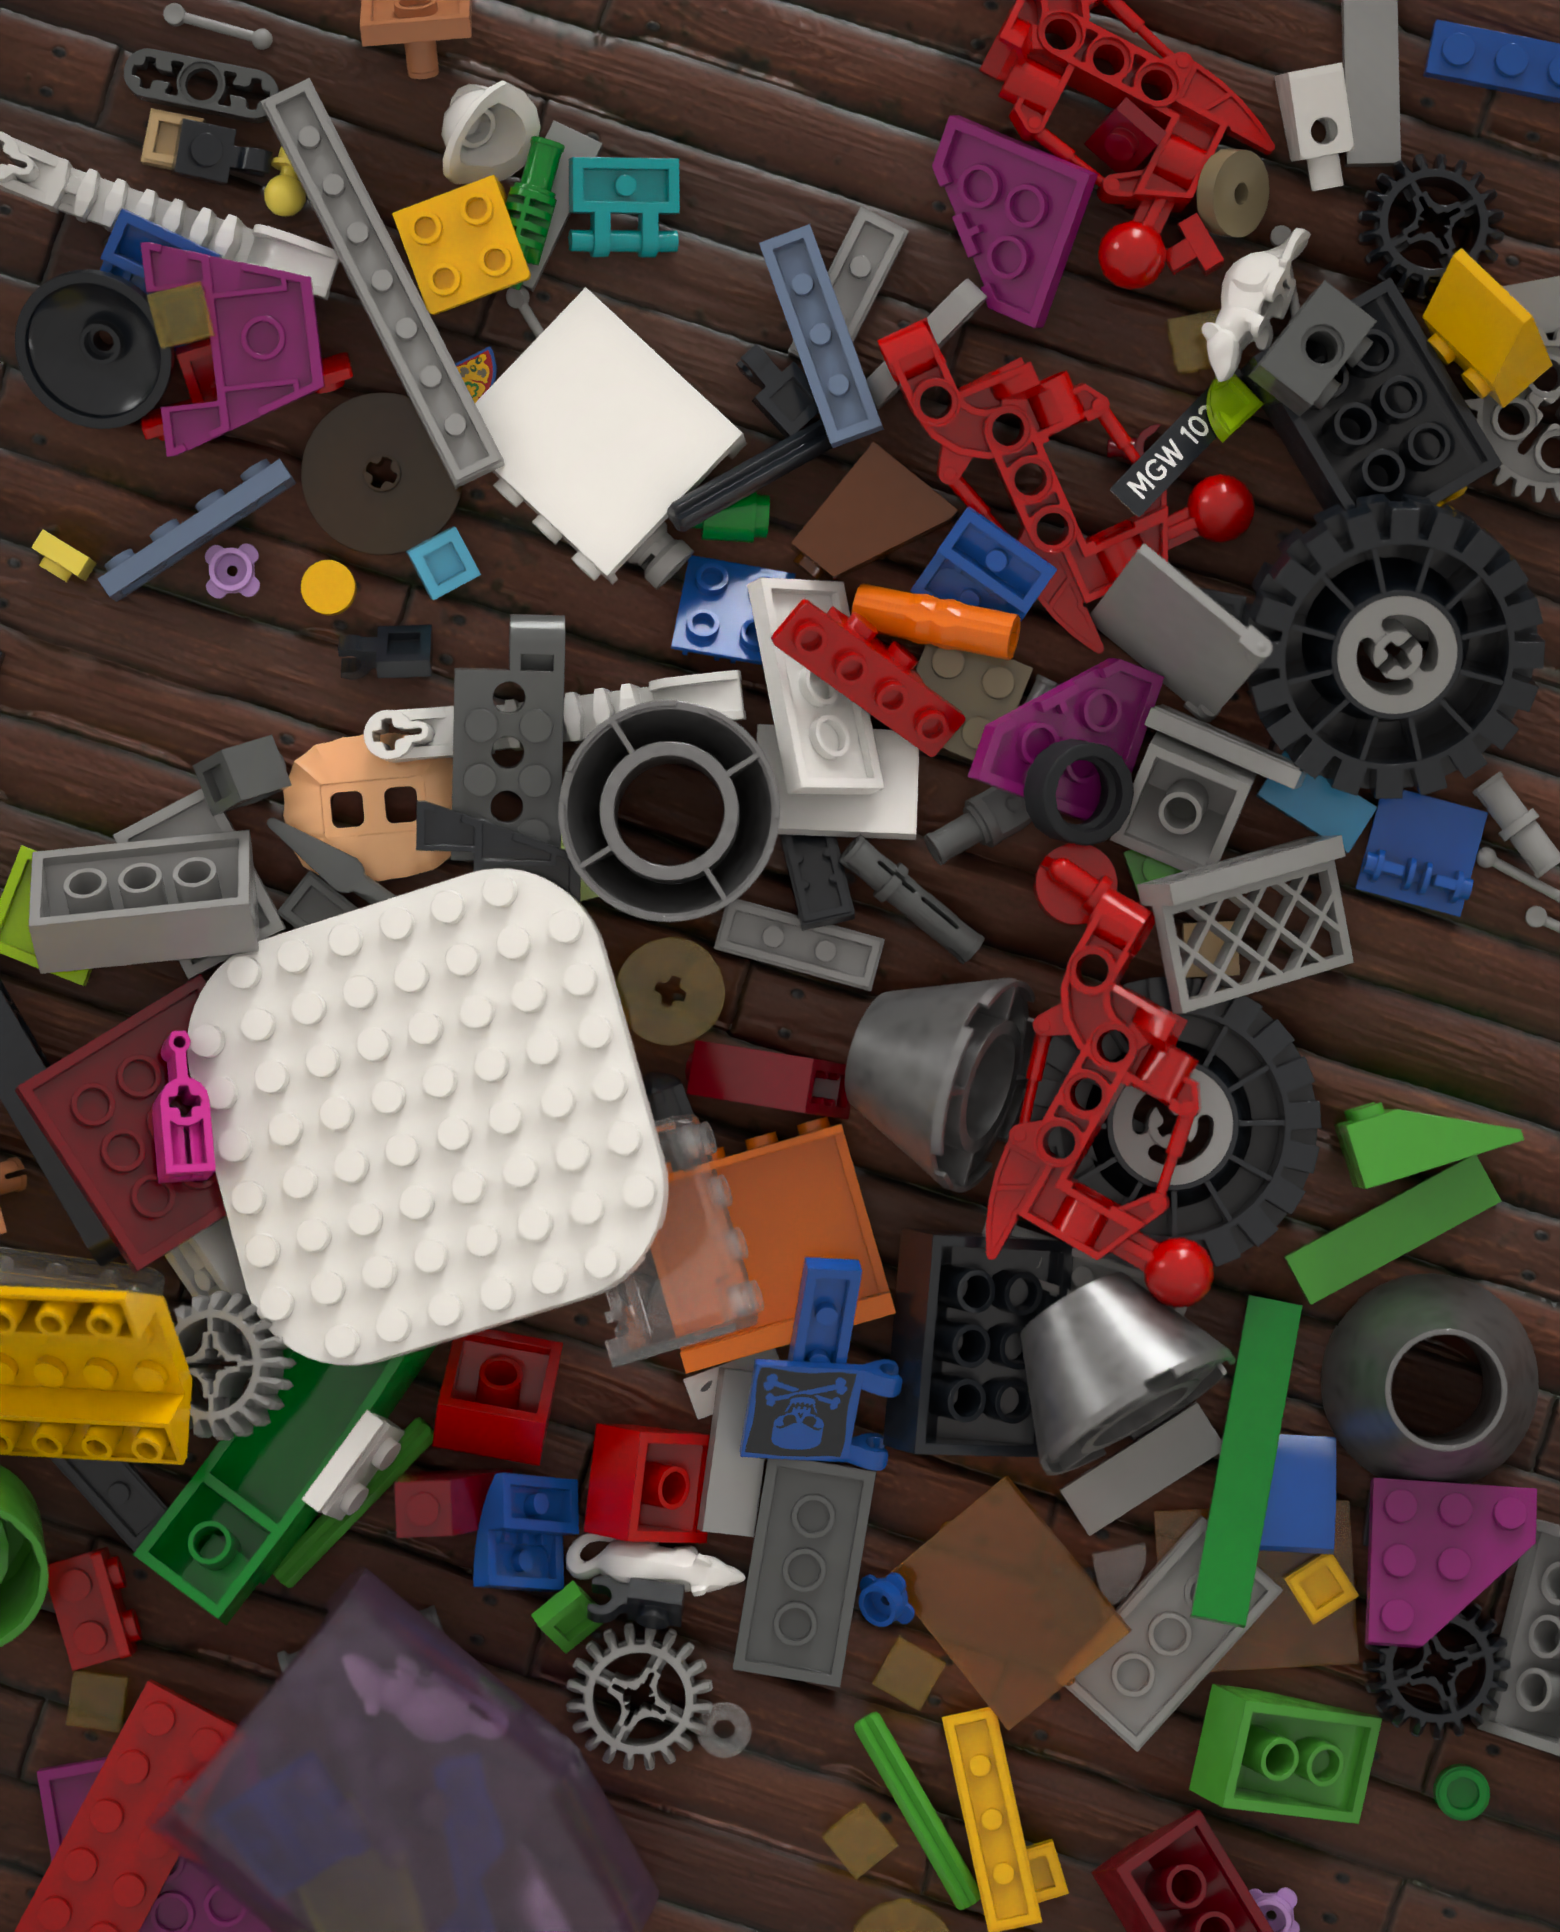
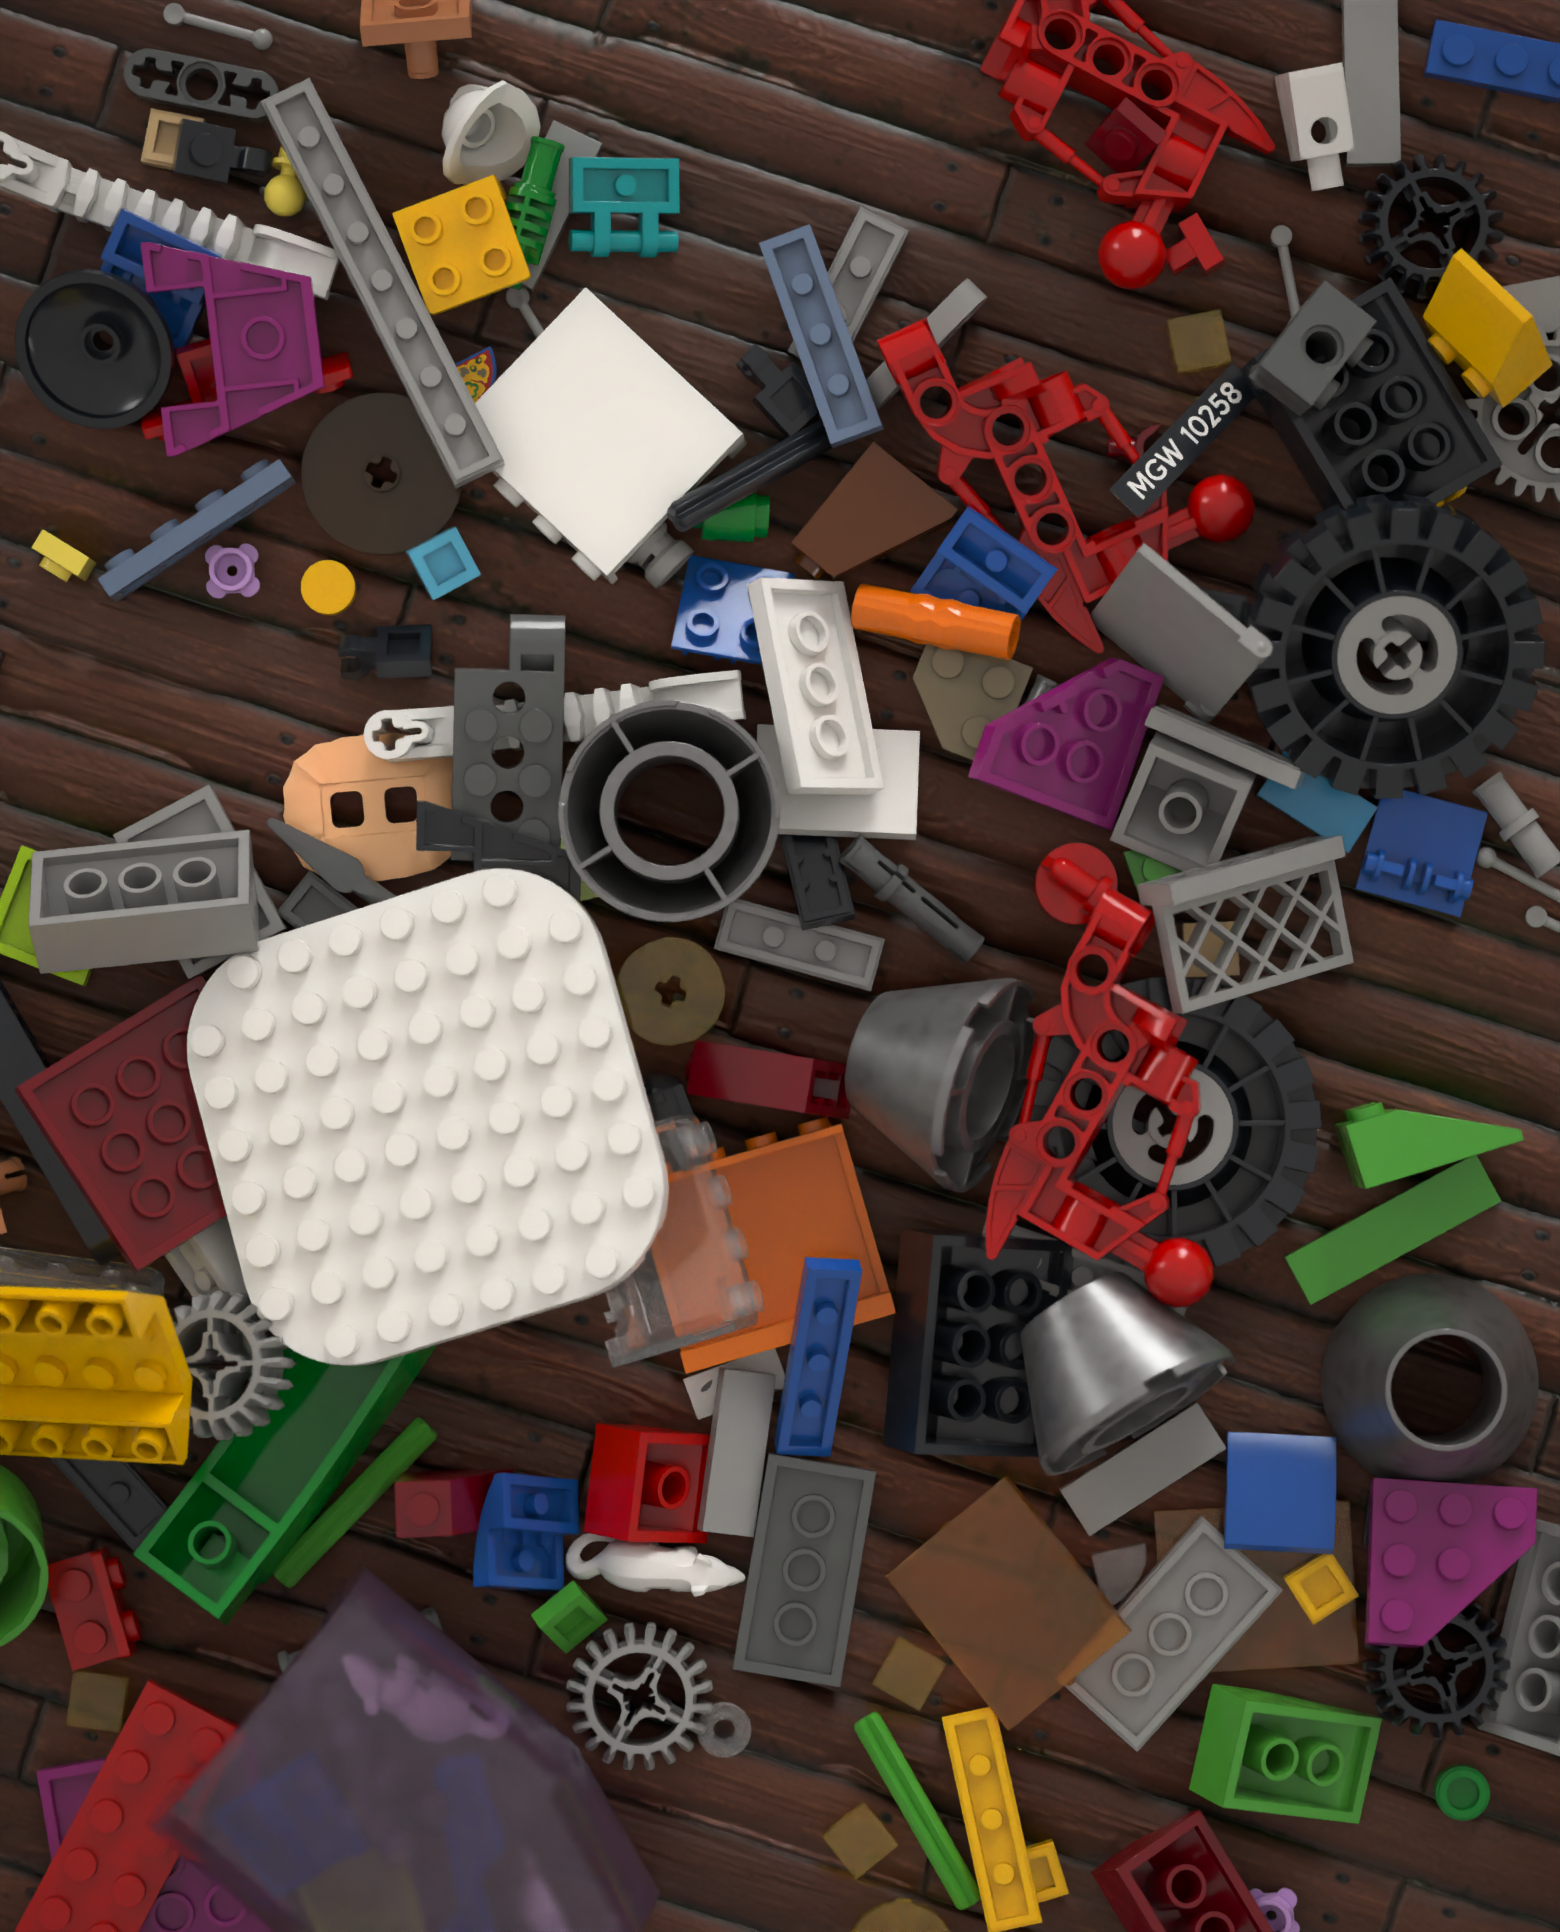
clear yellow tile [147,281,216,349] -> none
dark pink piece [152,1031,216,1183] -> none
dark grey brick [193,735,292,816] -> none
white plate [302,1410,405,1521] -> none
red slope [432,1329,563,1466] -> none
black plate [587,1576,685,1629] -> none
flag [739,1359,902,1471] -> none
red bracket [771,599,965,757] -> none
blue plate [859,1572,915,1627] -> none
dark grey arm [924,787,1032,865] -> none
magenta plate [932,115,1098,328] -> none
black tyre [1024,739,1134,846] -> none
green tile [1190,1295,1303,1628] -> none
dark tan piece [1197,148,1269,238] -> none
white animal [1201,228,1311,382] -> none
lime tile [1206,373,1264,443] -> none

